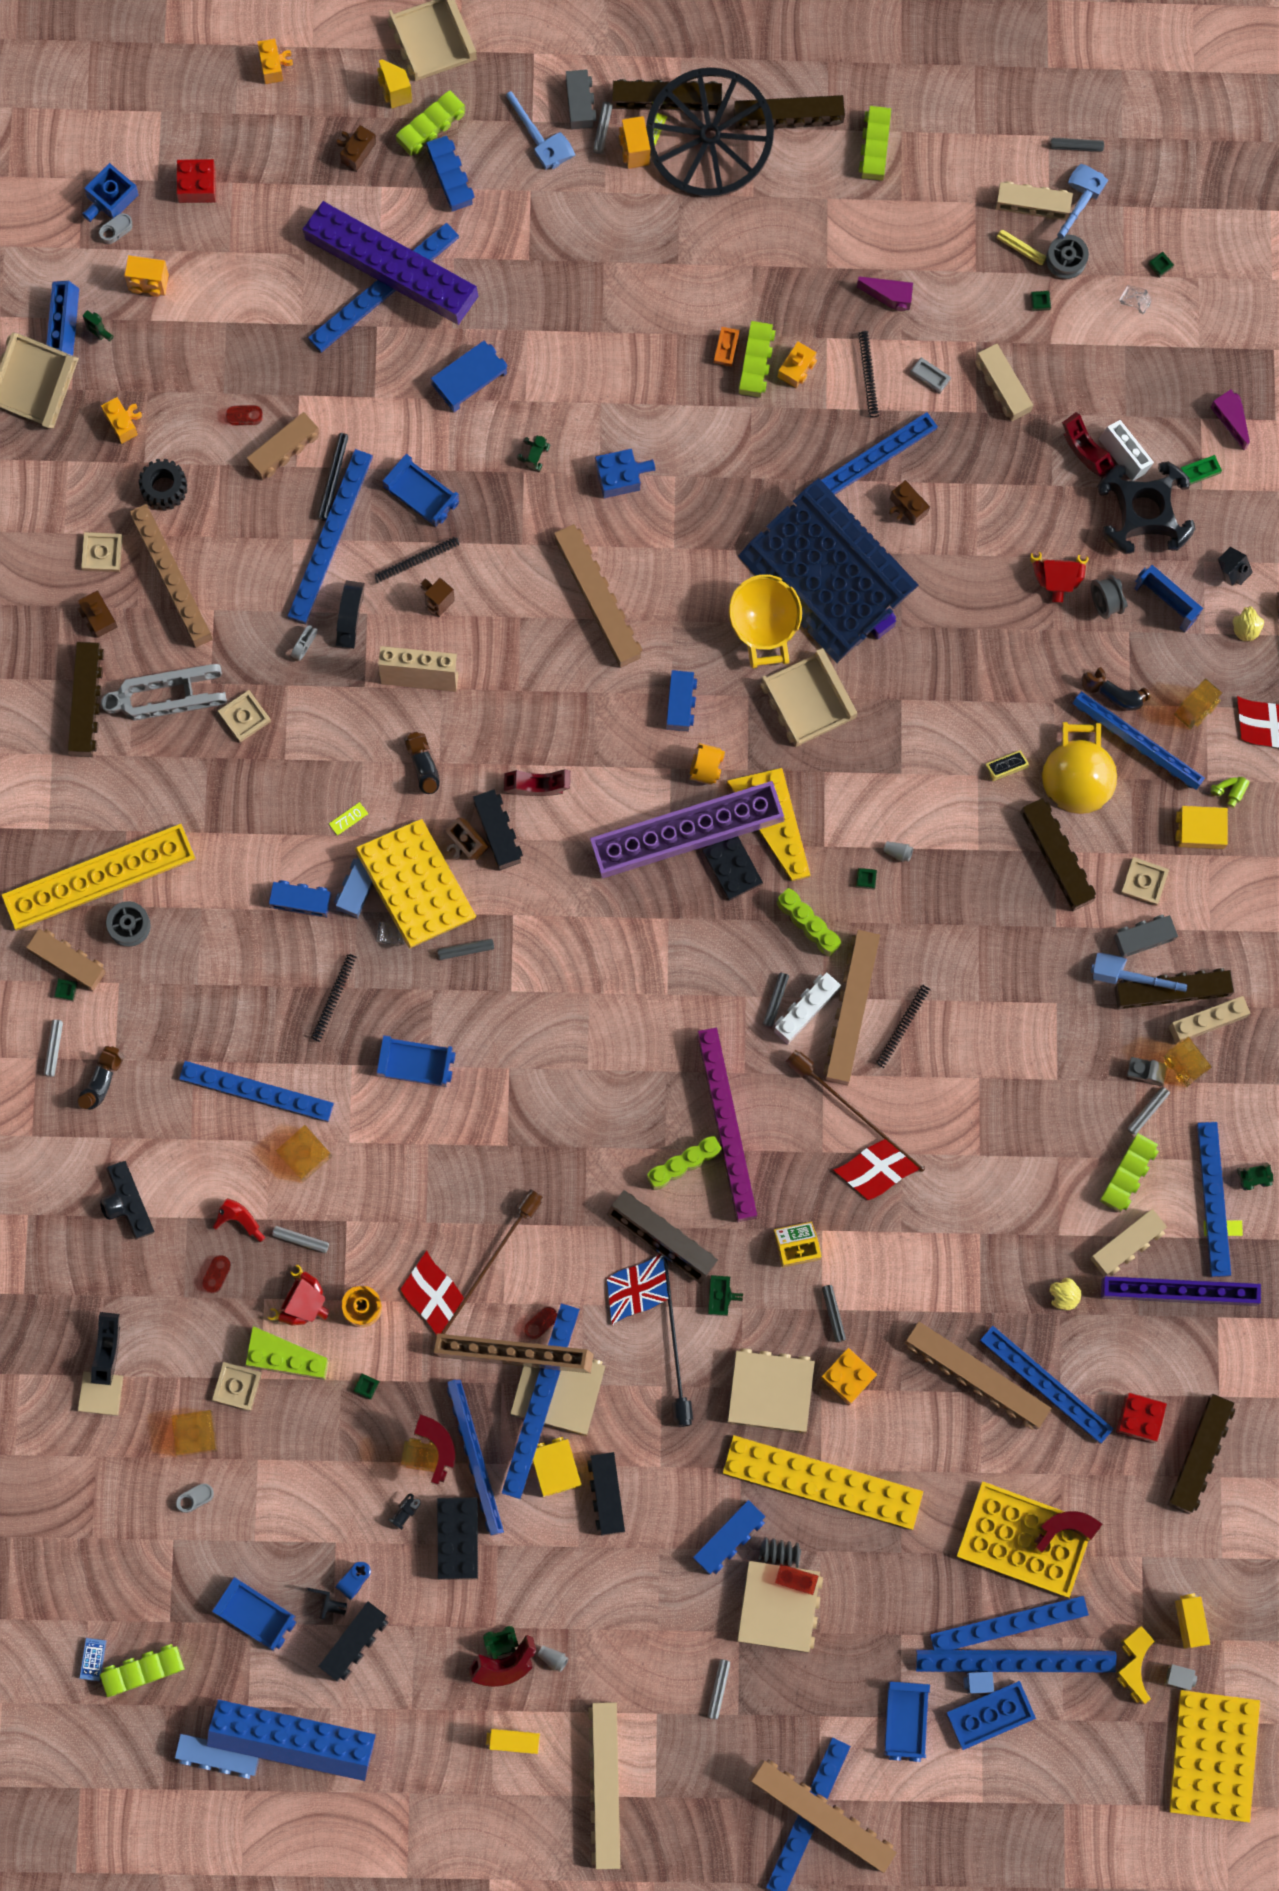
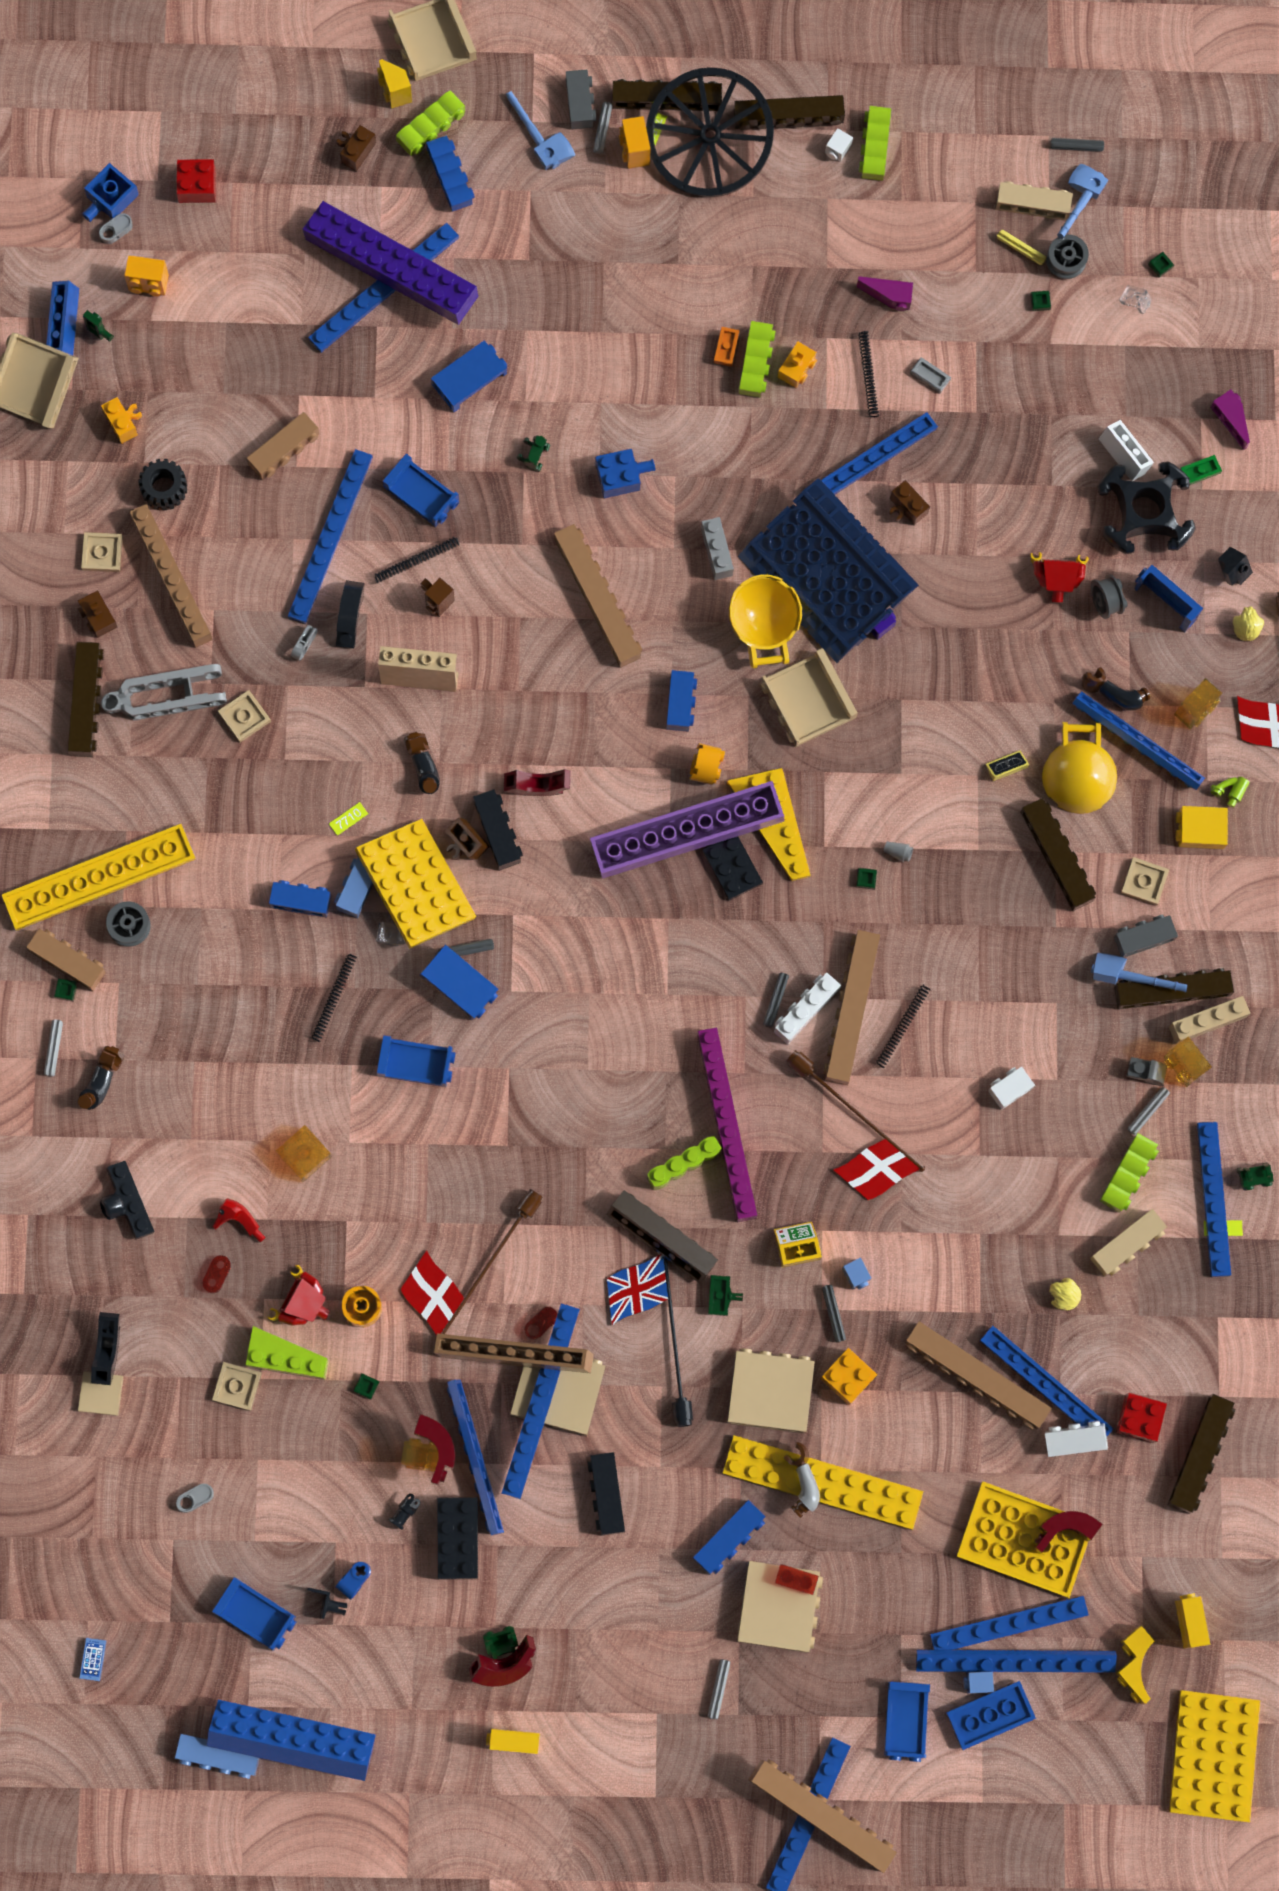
lime brick [100,1644,185,1697] -> none
clear yellow brick [171,1410,218,1457] -> none
blue plate [179,1061,334,1122] -> none
clear red piece [226,405,263,426] -> none
light orange brick [257,38,293,84] -> none
light grey axle [272,1226,329,1253] -> none
black axle [317,433,348,521] -> none
black brick [318,1601,389,1682] -> none
yellow brick [533,1437,581,1498] -> none
light grey cone [537,1646,569,1672] -> none
tan brick [588,1703,620,1869] -> none
dark grey piece [759,1537,801,1568] -> none
lime brick [777,888,841,957] -> none
tan brick [975,344,1033,421] -> none
dark red arch [1062,412,1114,477] -> none
dark purple brick [1101,1276,1261,1306] -> none
light grey brick [1165,1664,1197,1691] -> none
none -> blue panel [419,944,498,1020]
none -> light grey brick [701,517,734,580]
none -> light grey piece [784,1442,820,1518]
none -> white brick [825,128,853,162]
none -> medium blue brick [842,1258,871,1290]
none -> white brick [988,1067,1035,1110]
none -> white brick [1045,1421,1108,1457]

